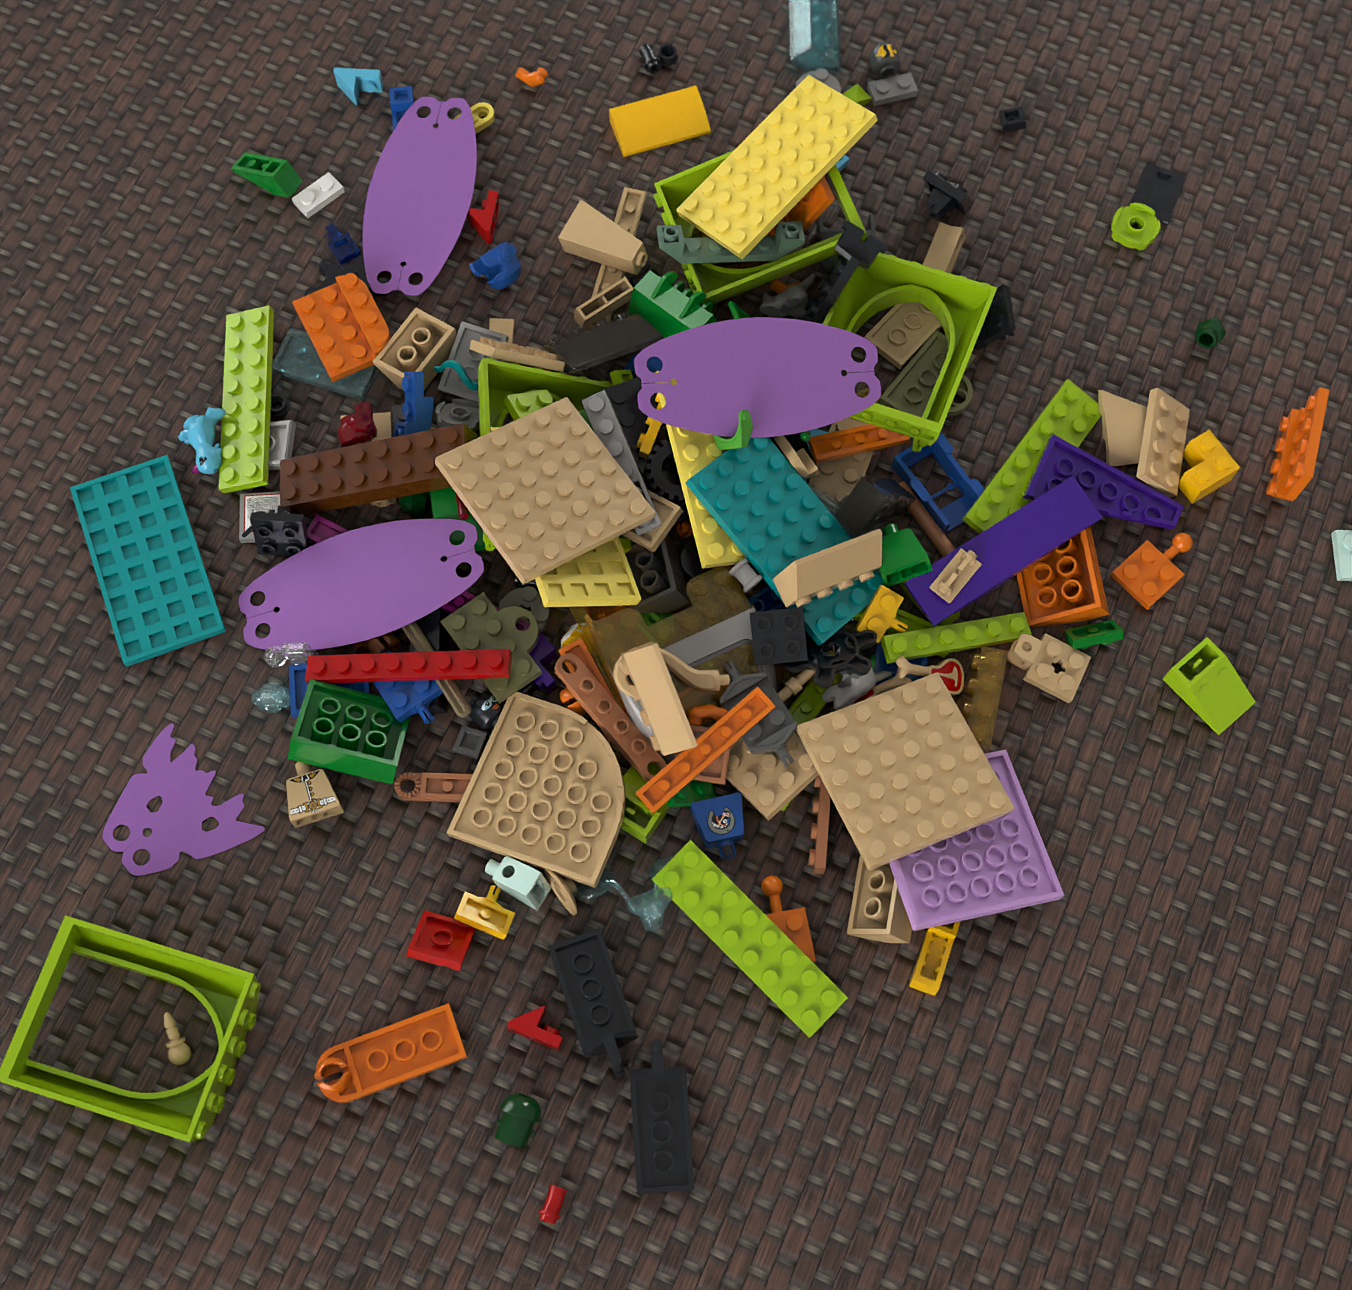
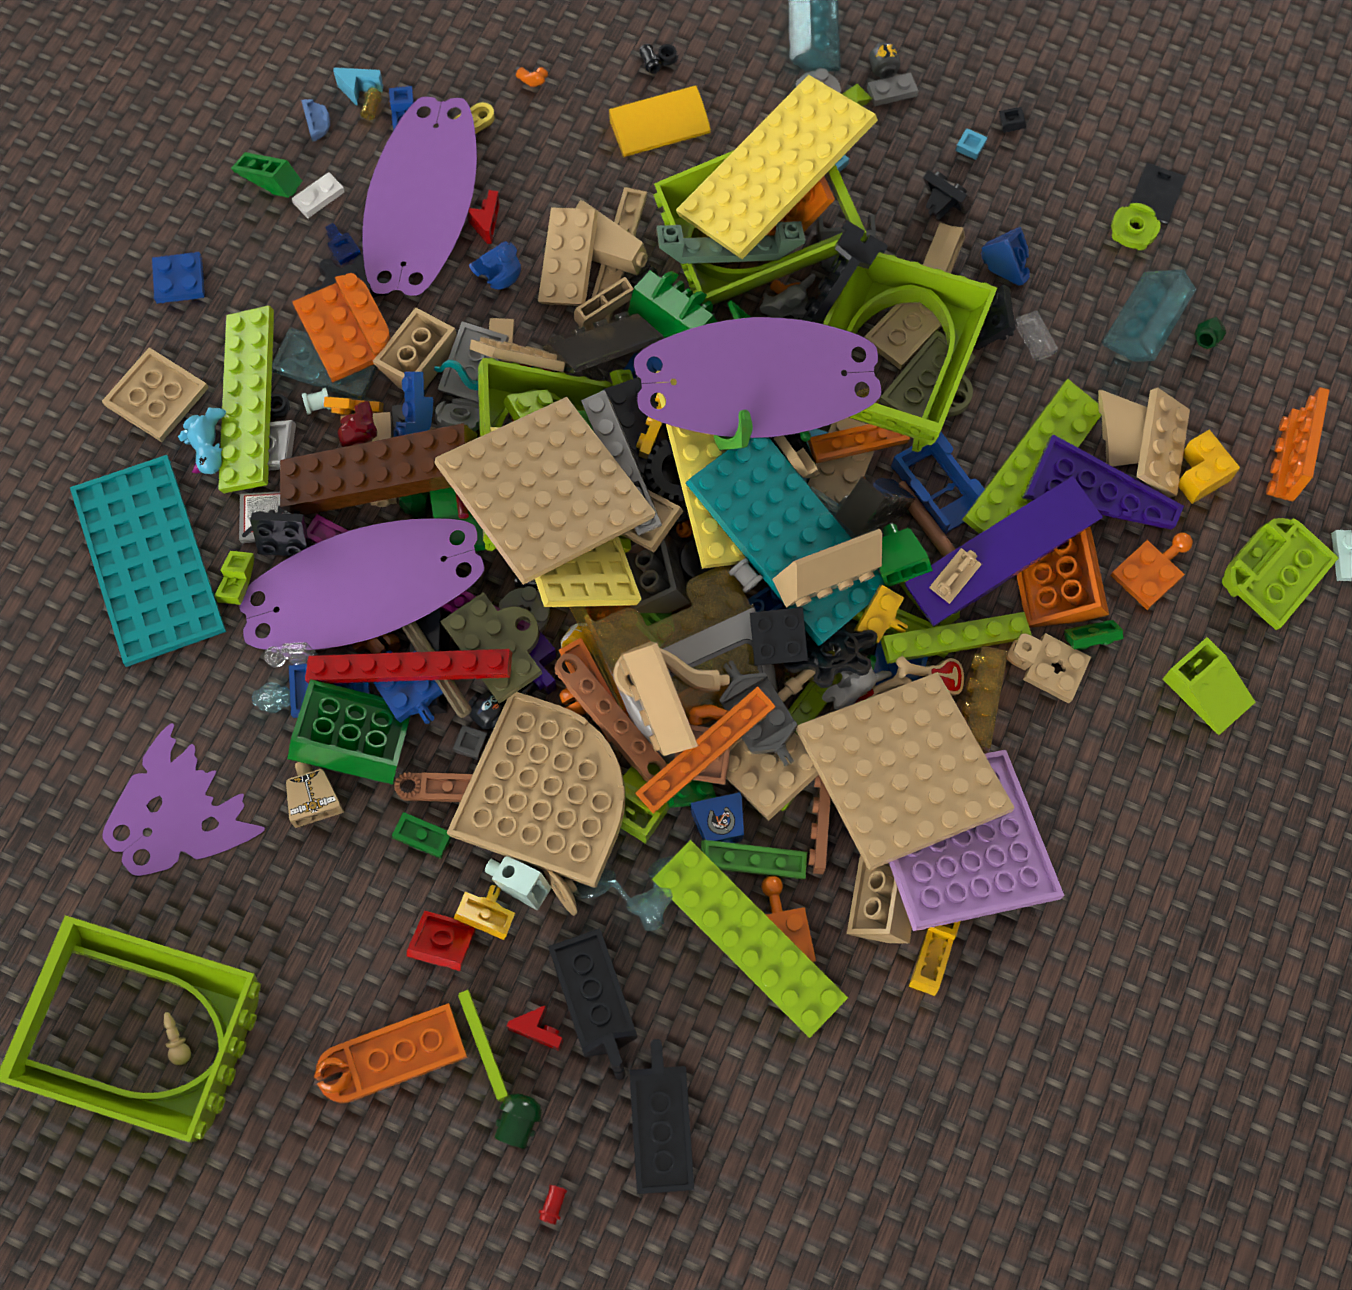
none -> tan plate [102,347,208,442]
none -> blue plate [152,252,205,304]
none -> lime slope [214,551,255,605]
none -> medium blue plate [301,99,330,142]
none -> light aqua bush [302,388,331,415]
none -> light orange plate [324,397,384,415]
none -> clear yellow pin [360,88,382,120]
none -> green plate [392,812,452,859]
none -> lime tile [458,990,509,1102]
none -> tan plate [538,208,599,306]
none -> bright green tile [701,840,807,880]
none -> medium azure plate [955,128,987,160]
none -> blue slope [981,227,1030,286]
none -> clear plate [1015,310,1059,361]
none -> clear light blue slope [1102,269,1196,362]
none -> lime plate [1222,518,1339,630]

